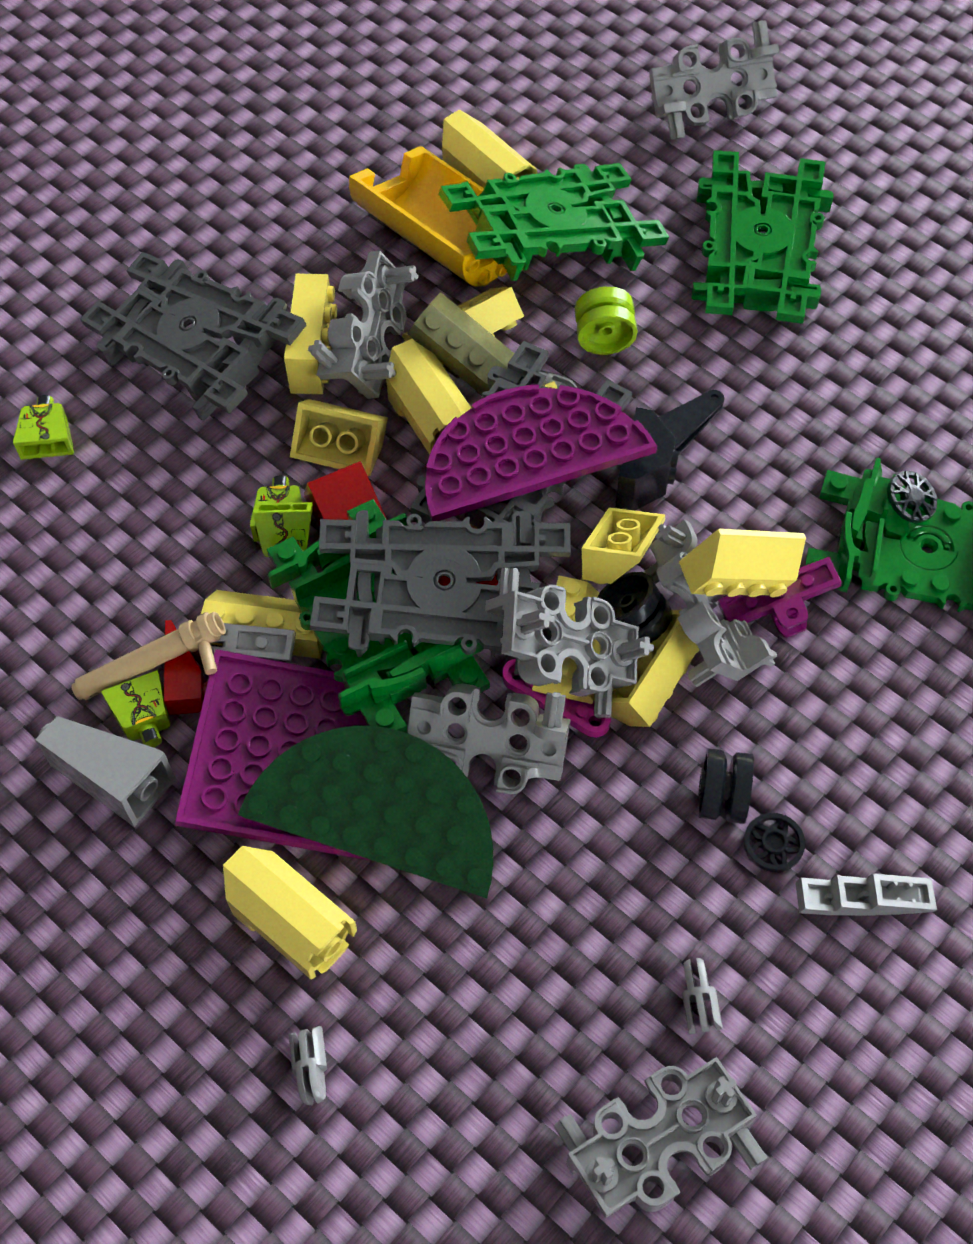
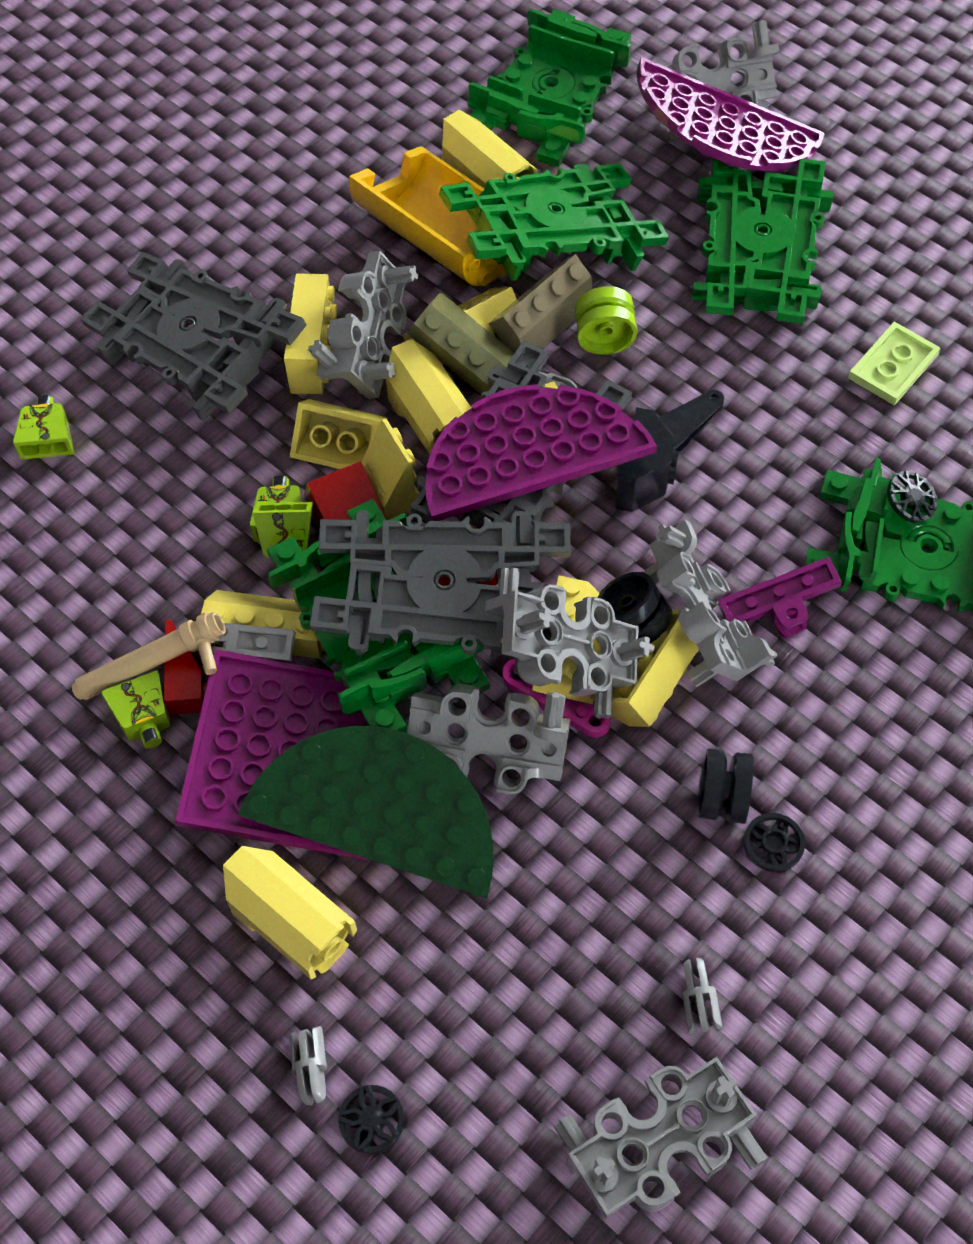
light grey slope [35,716,176,827] -> none
light yellow slope [582,507,665,584] -> none
light yellow slope [679,529,806,598] -> none
light grey slope [795,873,937,916] -> none
none -> black wheel [338,1085,405,1154]
none -> light yellow slope [361,419,418,520]
none -> green piece [467,8,631,168]
none -> dark tan slope [489,254,592,353]
none -> magenta plate [637,57,824,171]
none -> yellowish green plate [848,322,941,406]

